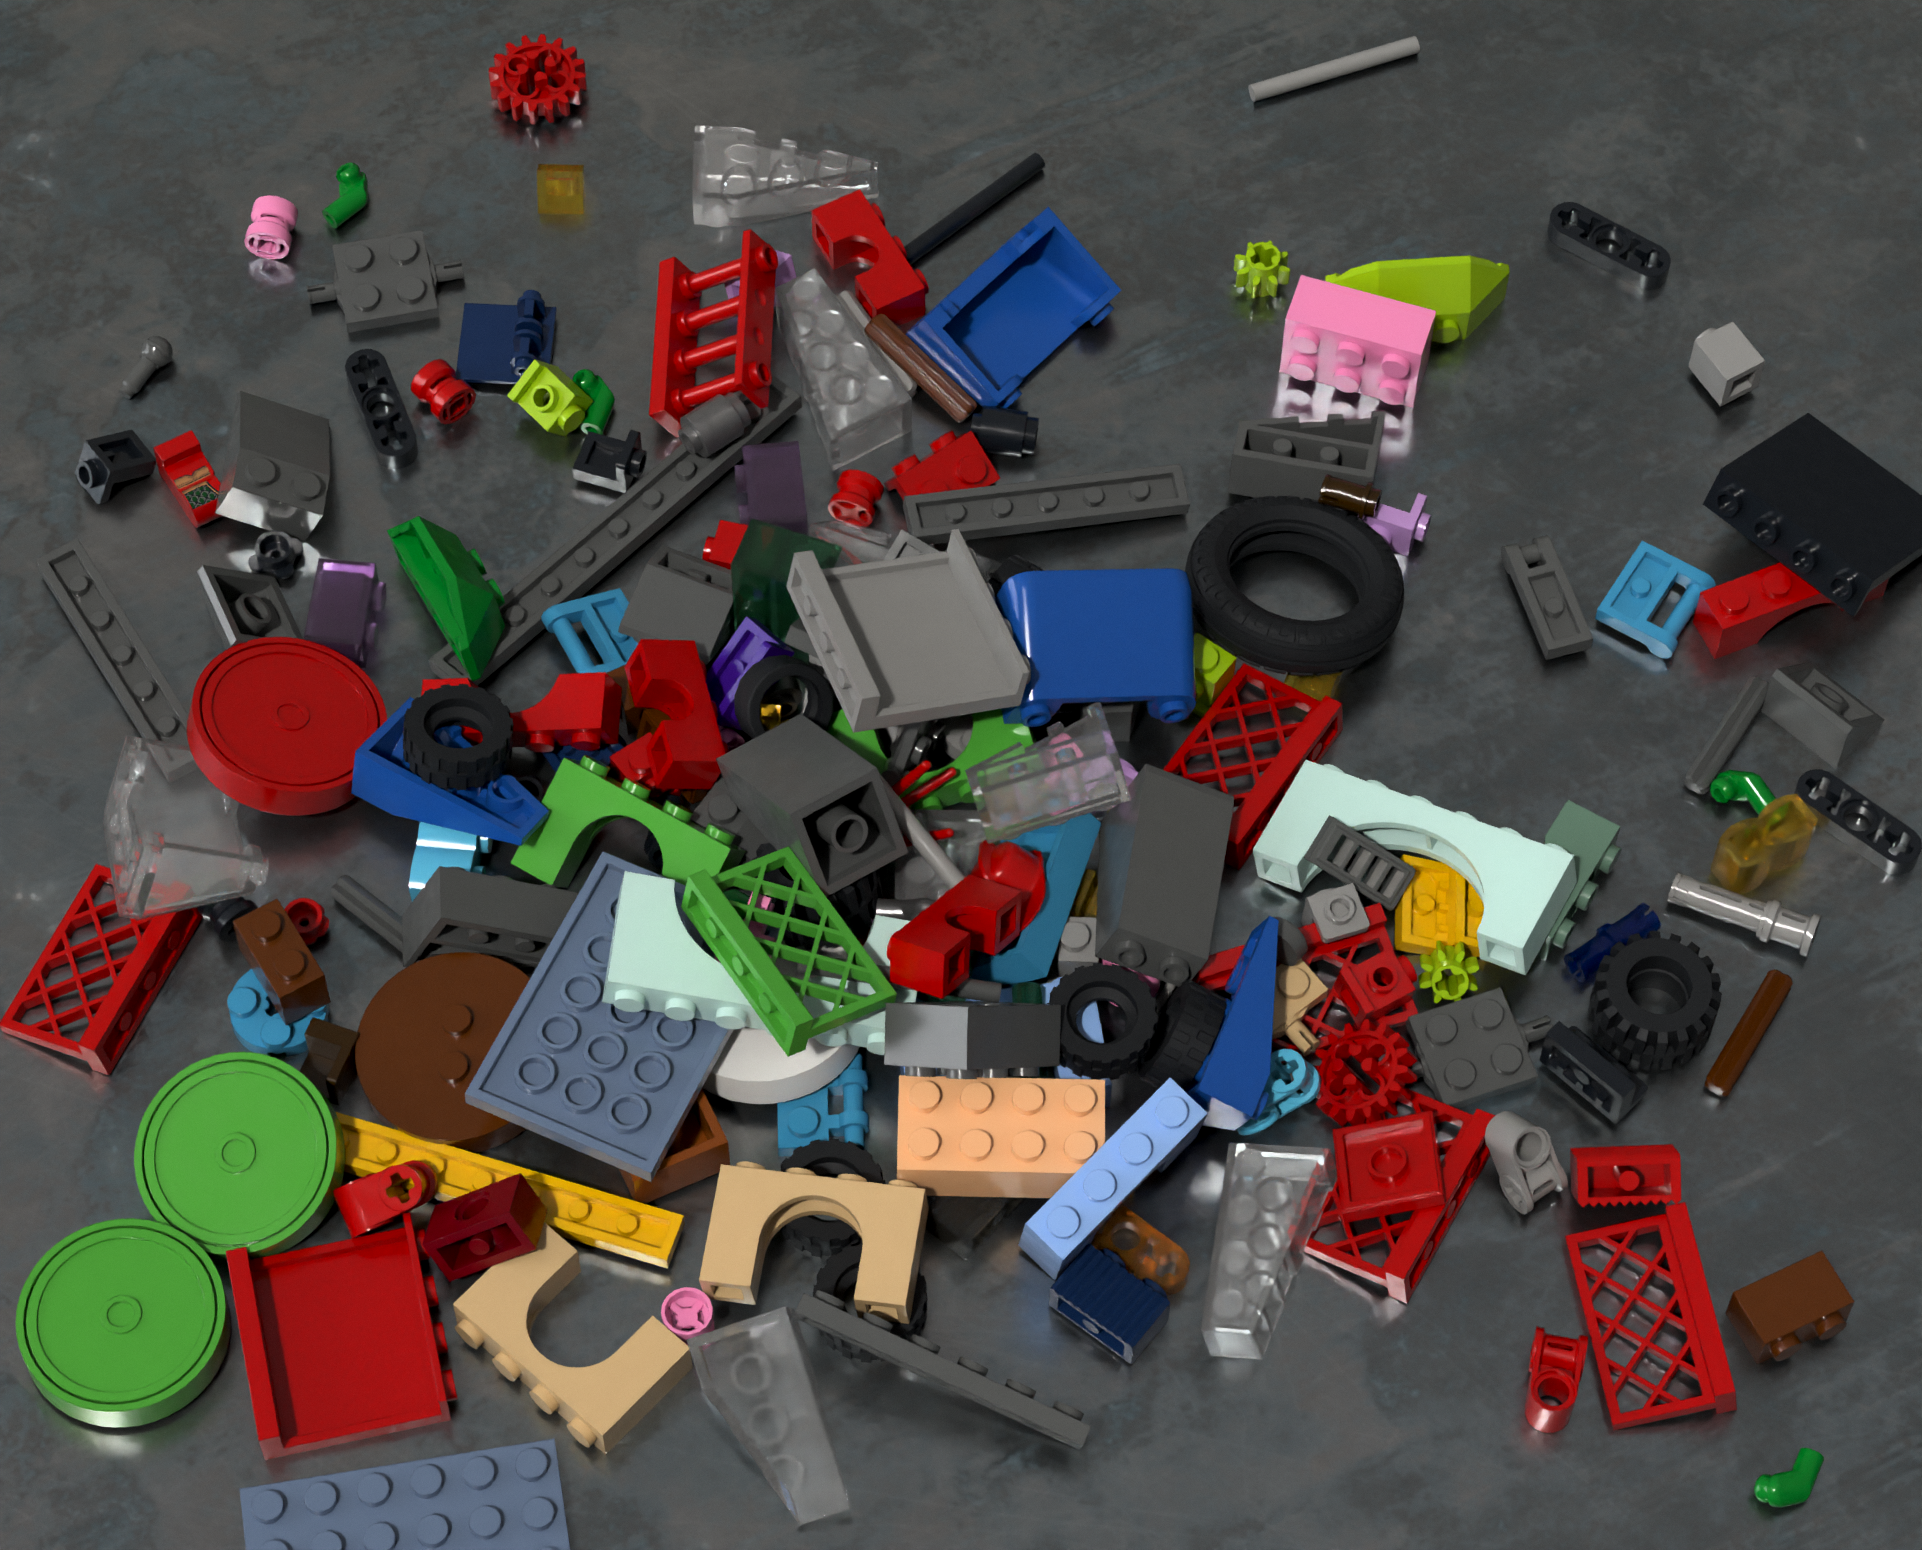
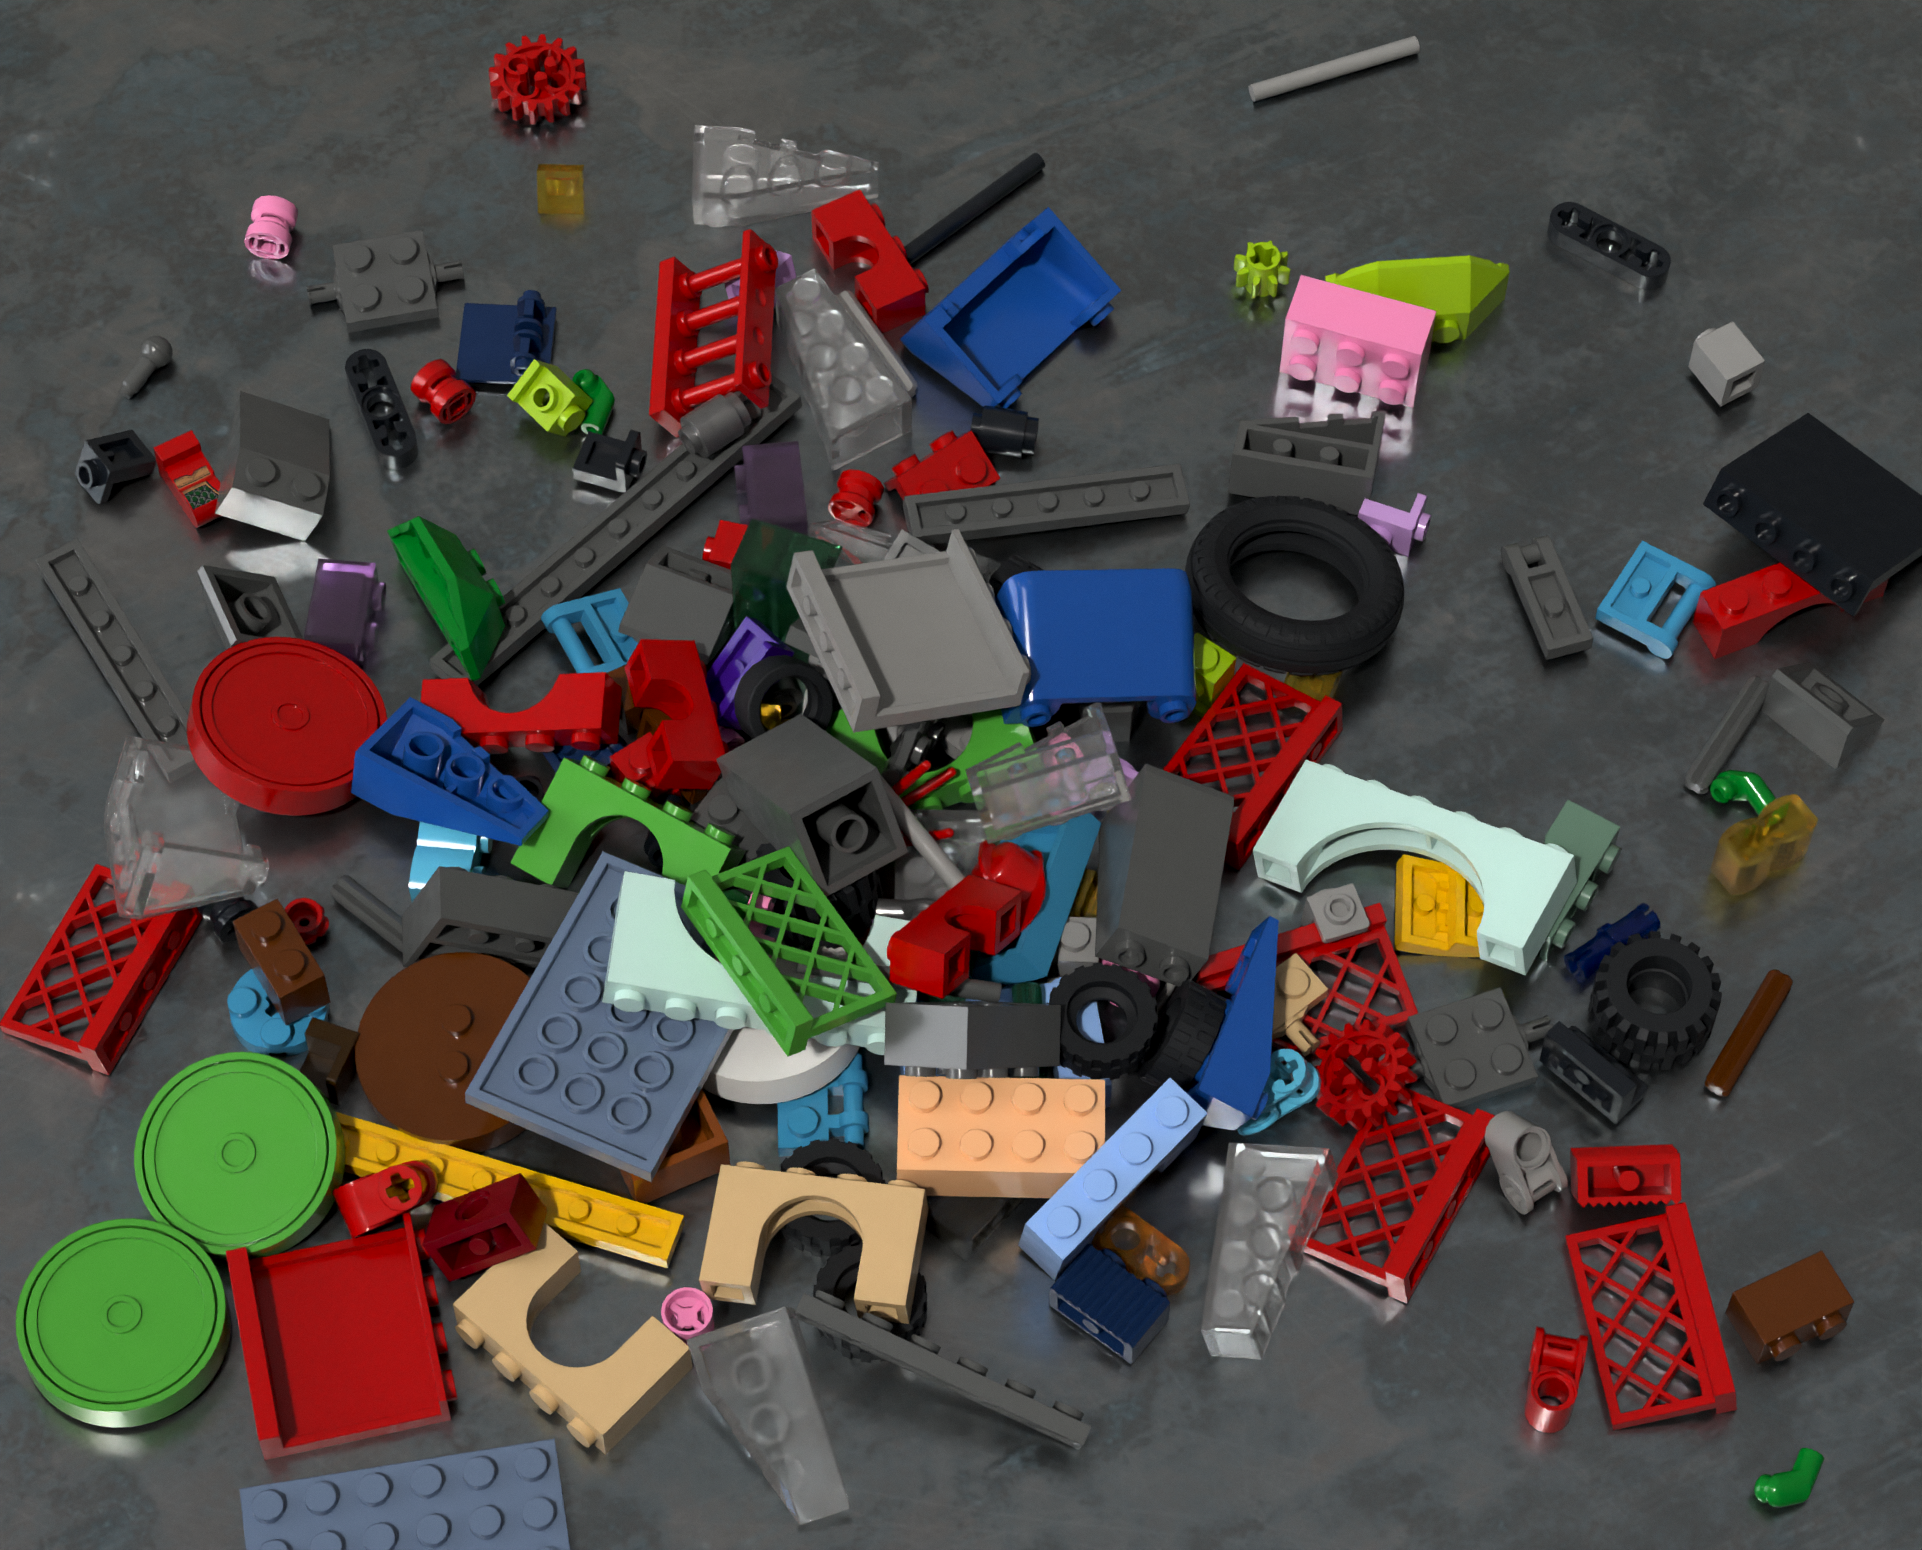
black plate [248,530,303,579] -> none
green arm [322,163,368,228] -> none
black tyre [403,684,513,790] -> none
reddish brown axle [864,314,977,423] -> none
dark grey tile [1273,917,1308,966] -> none
dark grey slope [1304,815,1416,911] -> none
dark brown pin [1318,474,1382,520] -> none
red plate [1332,1110,1446,1223] -> none
red brick [1334,948,1417,1029] -> none
lime gear [1418,940,1479,1003] -> none
light grey pin [1667,872,1822,957] -> none
black beam [1793,769,1922,875] -> none

